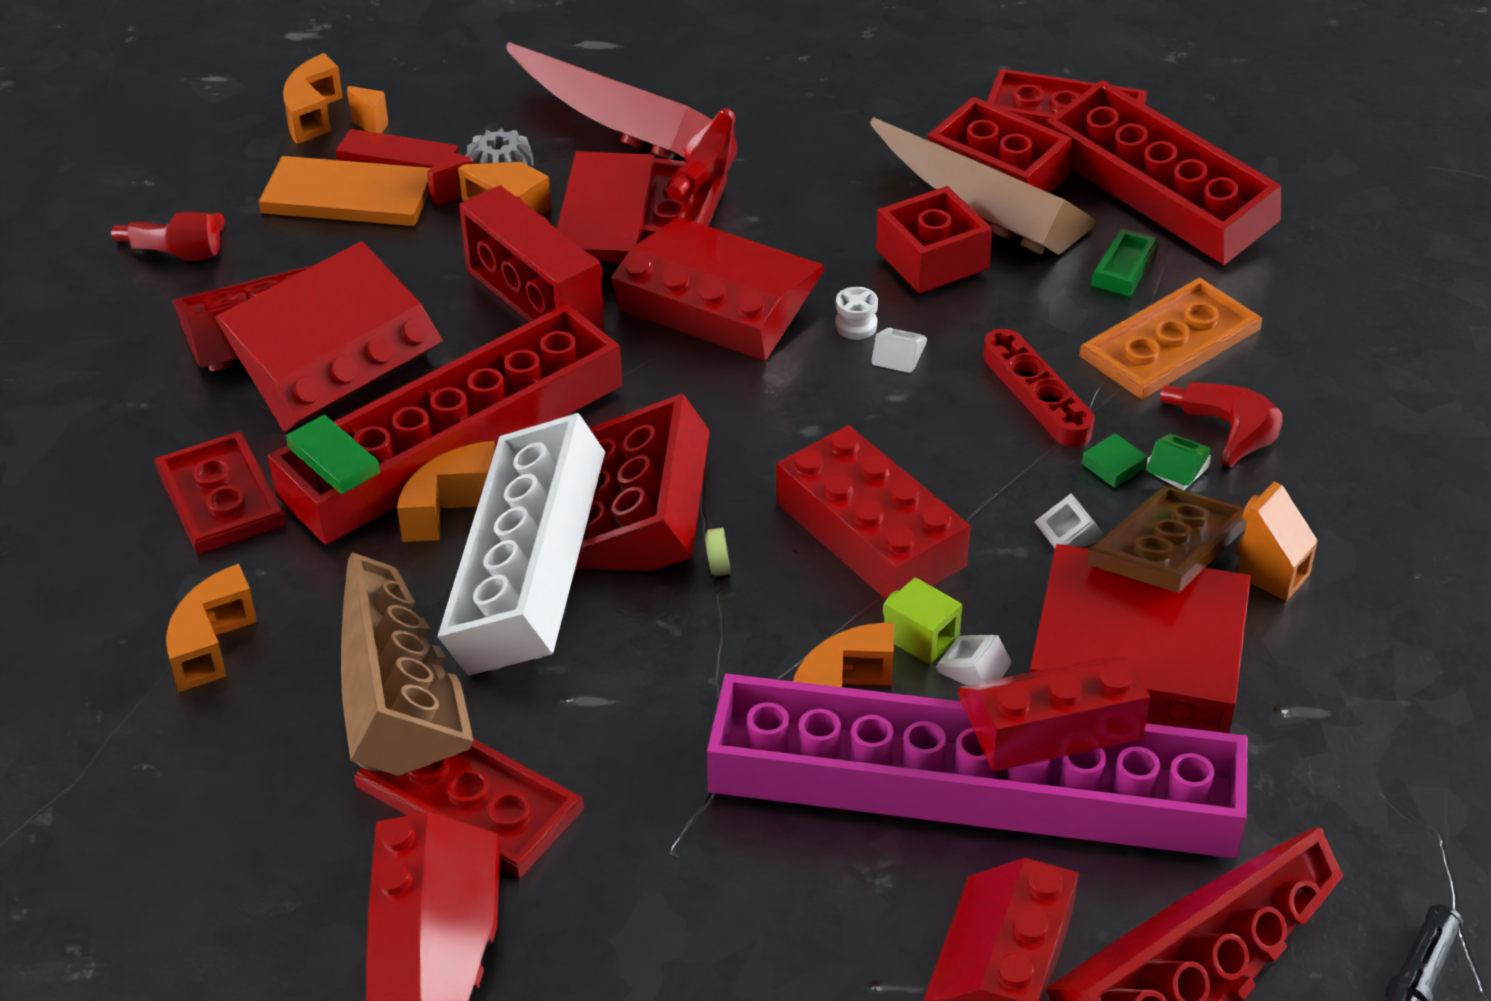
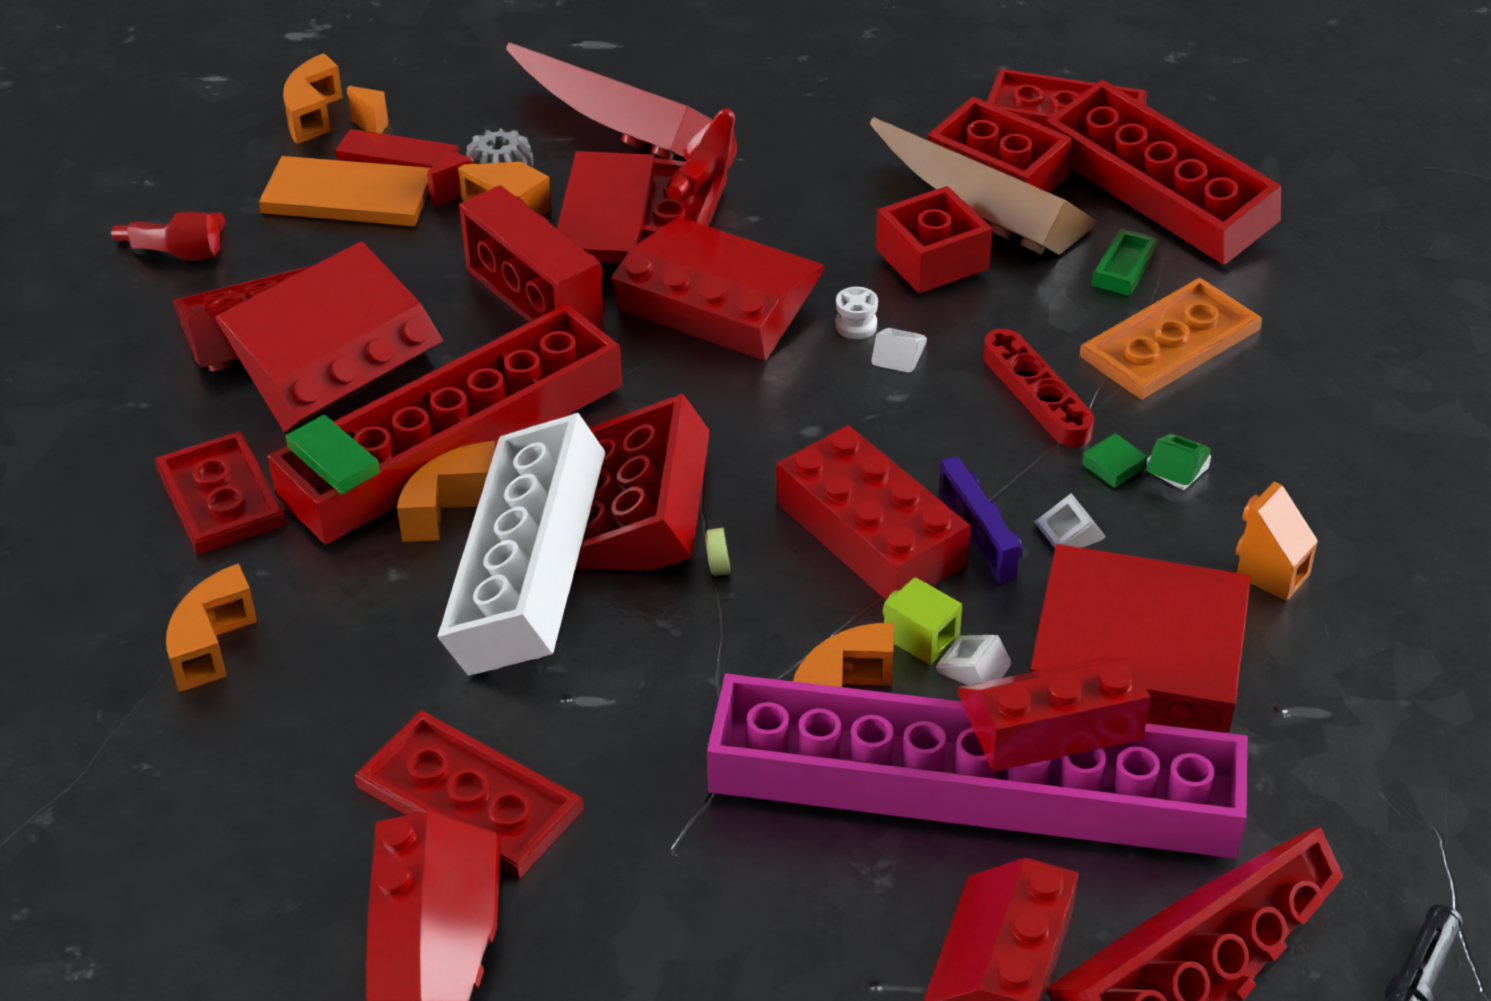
medium nougat wedge [341,552,474,776] -> none
reddish brown tile [1087,485,1247,593] -> none
red animal [1160,382,1283,467] -> none
none -> dark purple plate [938,456,1023,585]

